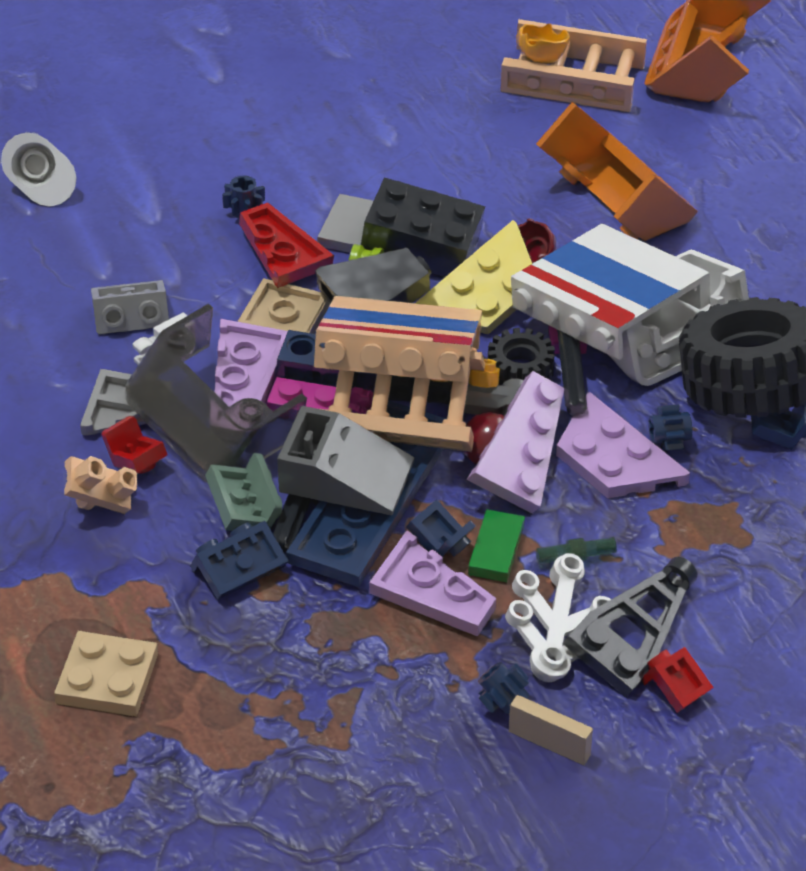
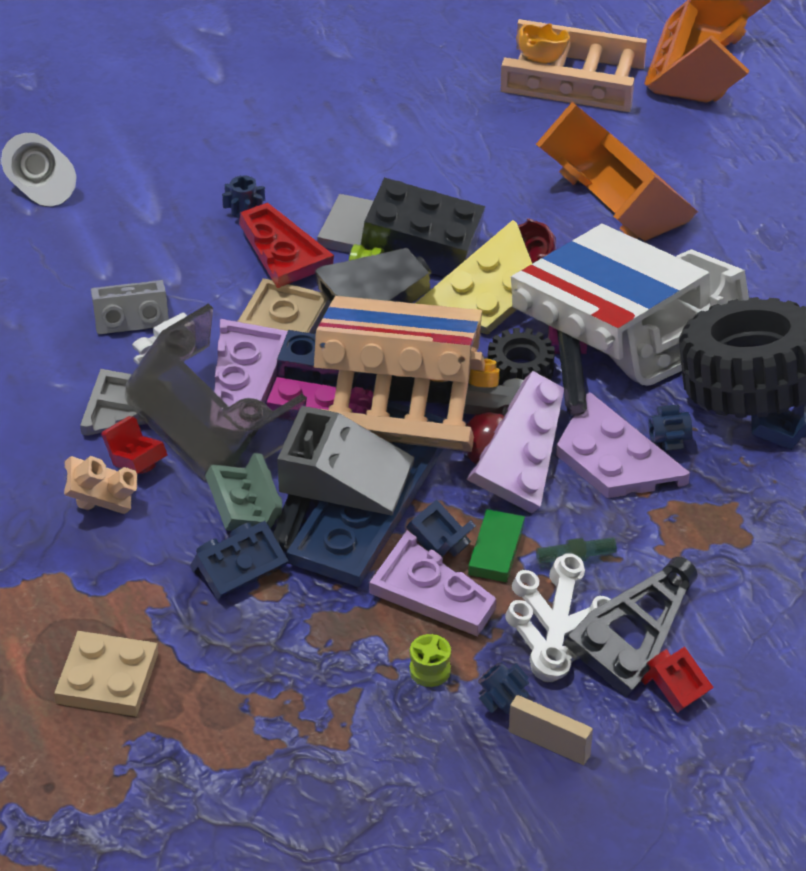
none -> lime wheel [409,634,451,687]

